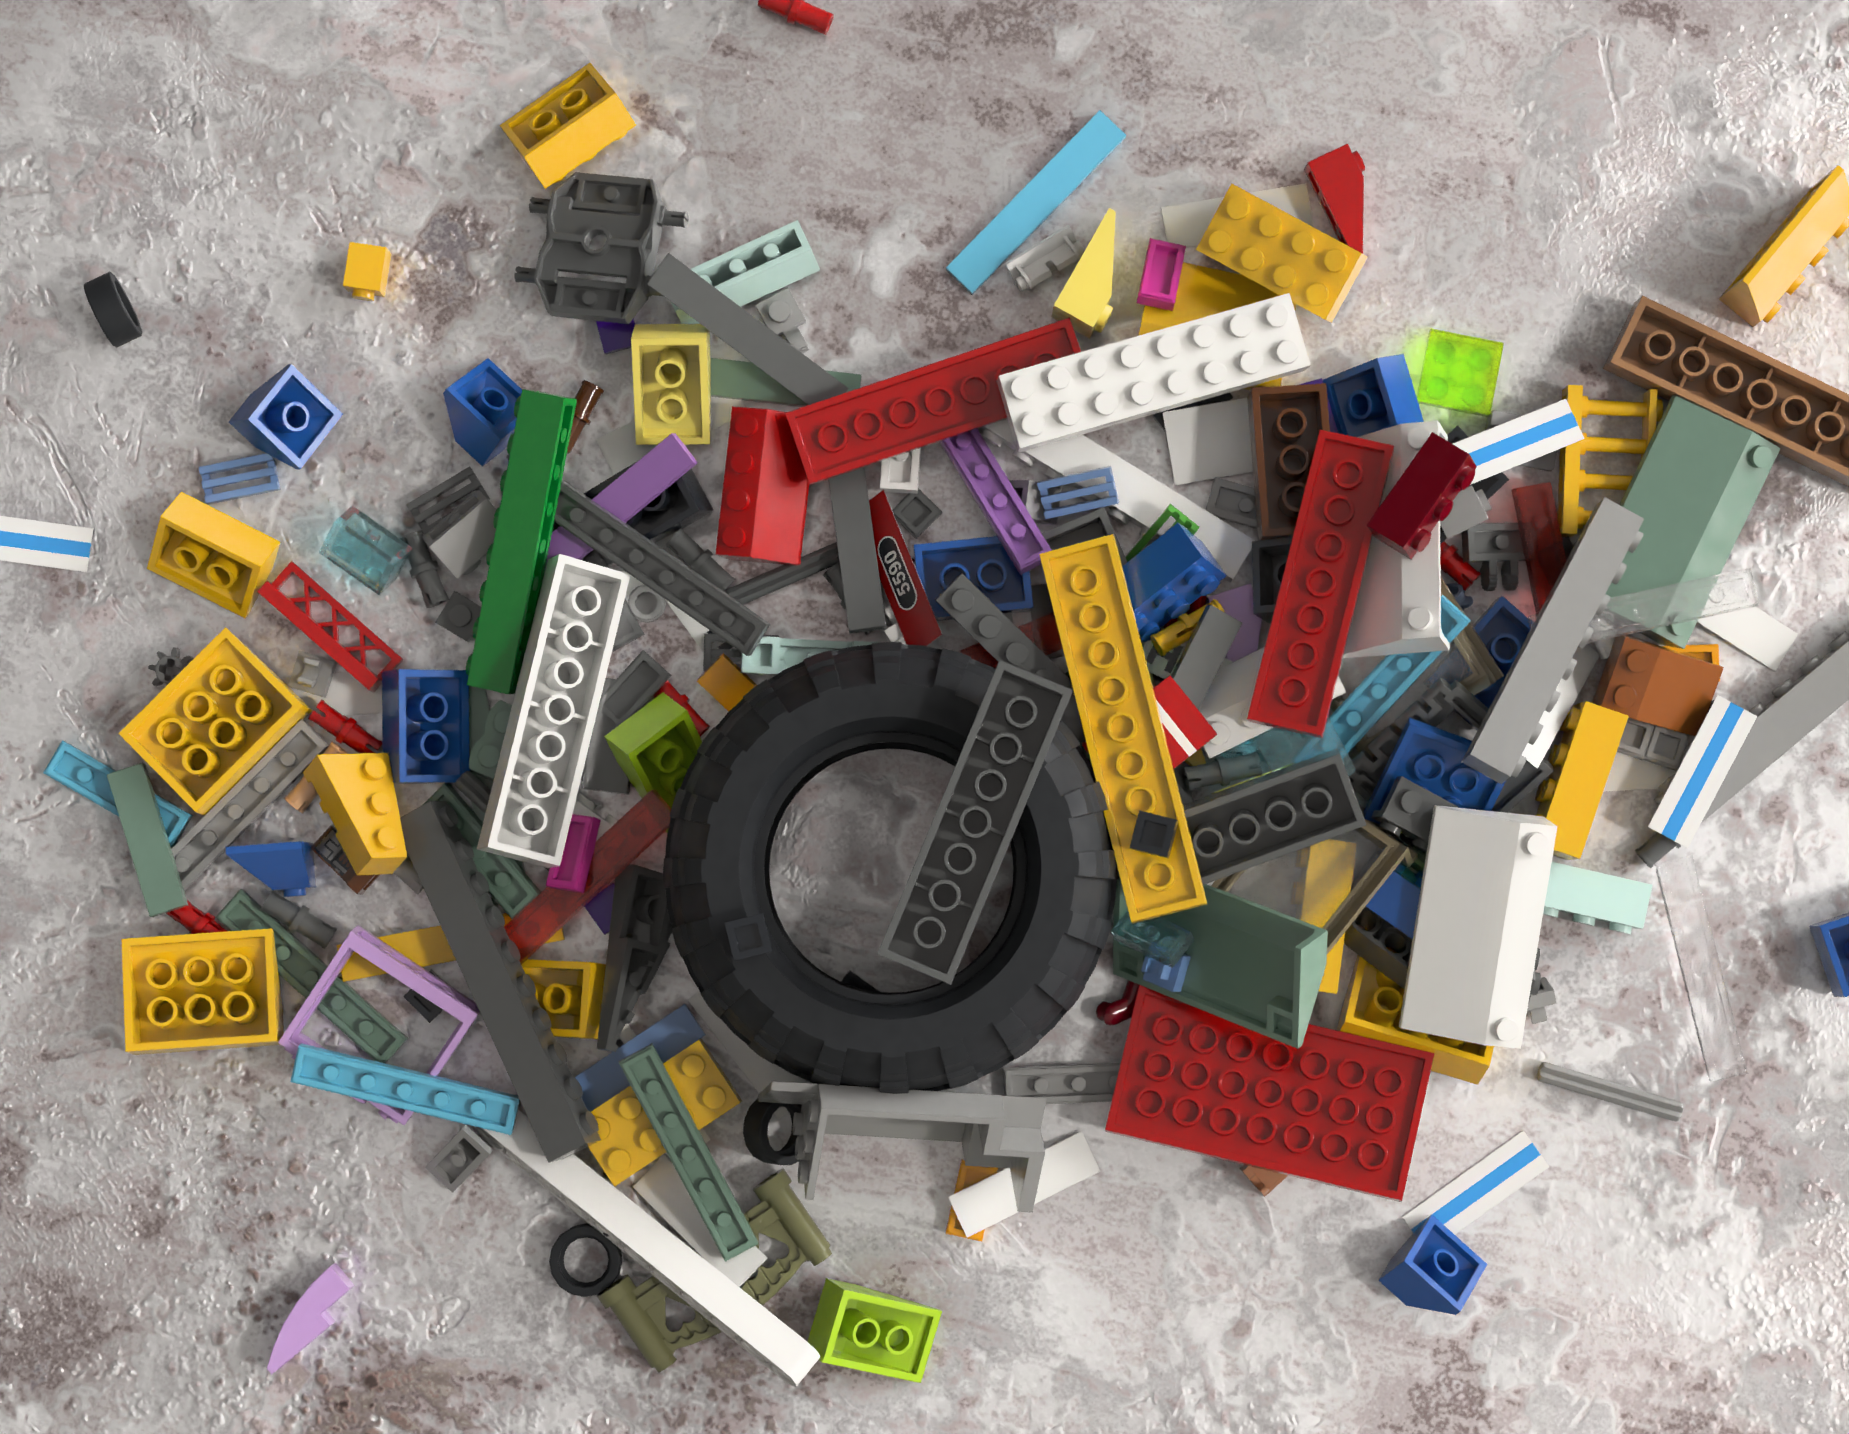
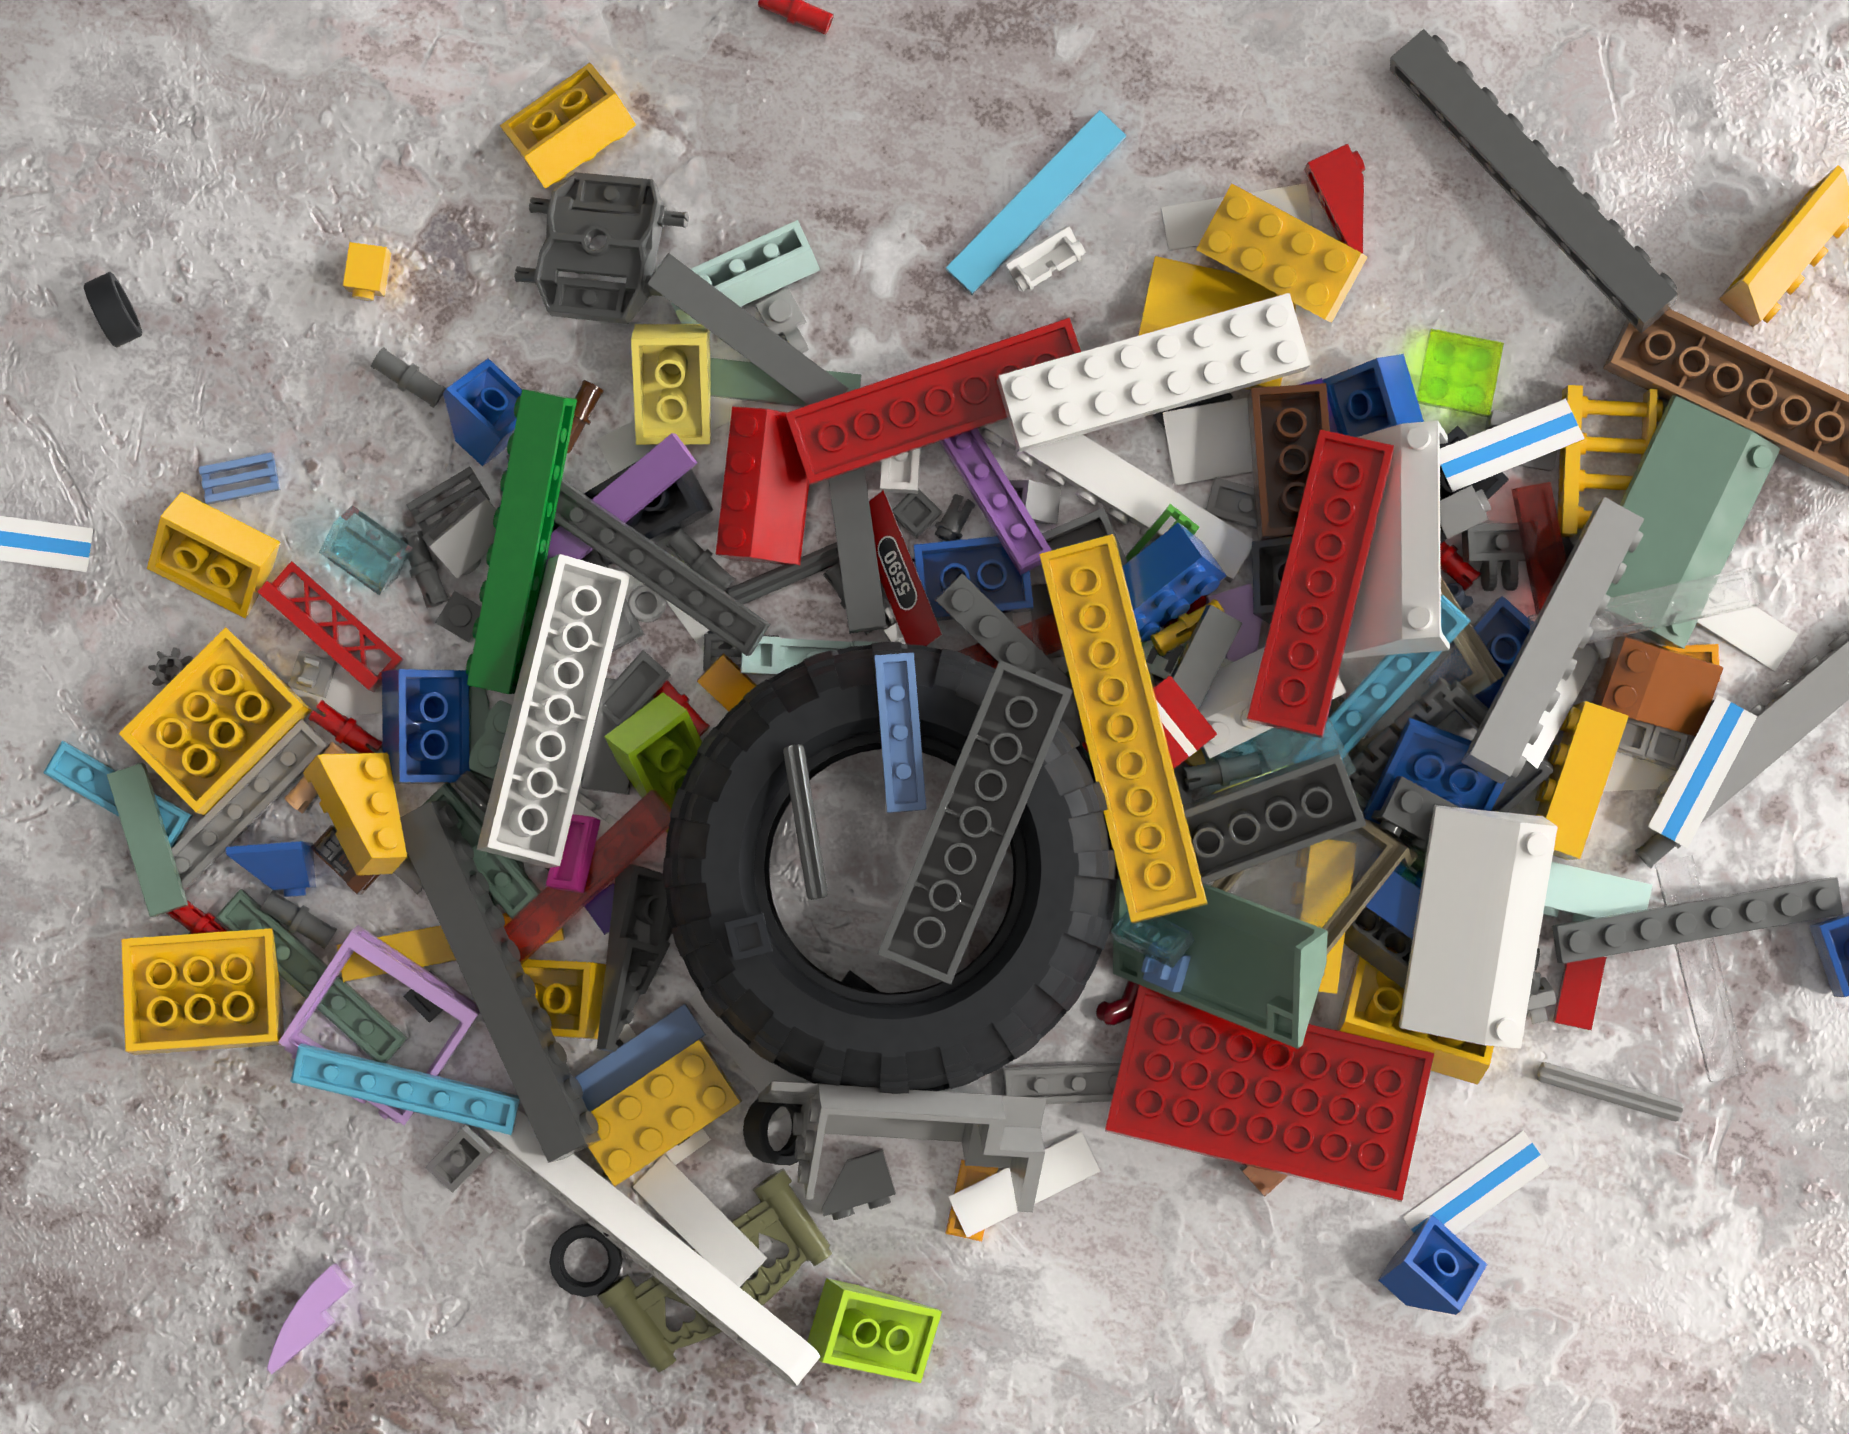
blue slope [229,364,343,470] -> none
dark purple tile [596,318,635,355] -> none
sand green tile [619,1043,759,1262] -> none
medium blue tile [1037,466,1119,519] -> none
light yellow slope [1051,208,1116,339] -> none
black plate [1130,810,1178,859] -> none
dark pink tile [1136,238,1186,311] -> none
dark red brick [1366,432,1477,560] -> none
none -> dark grey pin [370,347,446,407]
none -> dark grey axle [783,744,828,900]
none -> dark grey slope [821,1149,896,1220]
none -> medium blue plate [874,652,927,813]
none -> dark grey pin [935,494,975,541]
none -> dark grey brick [1390,29,1678,333]
none -> dark grey plate [1552,877,1843,964]
none -> red tile [1553,957,1607,1031]

